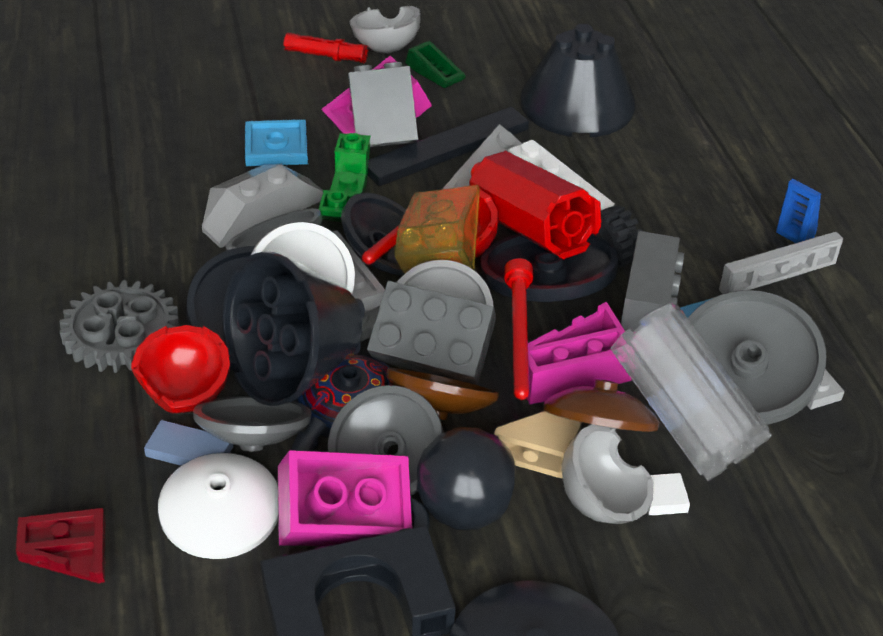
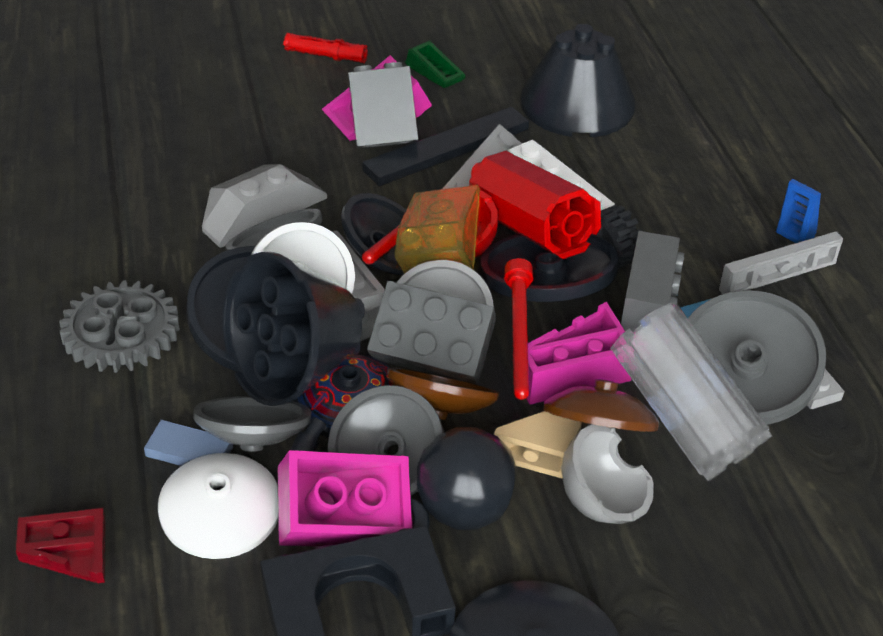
red cylinder [131,325,230,413] -> none
dark azure plate [245,120,308,166] -> none
green slope [318,133,371,222] -> none
light grey cylinder [350,6,420,54] -> none
white tile [648,473,690,515] -> none

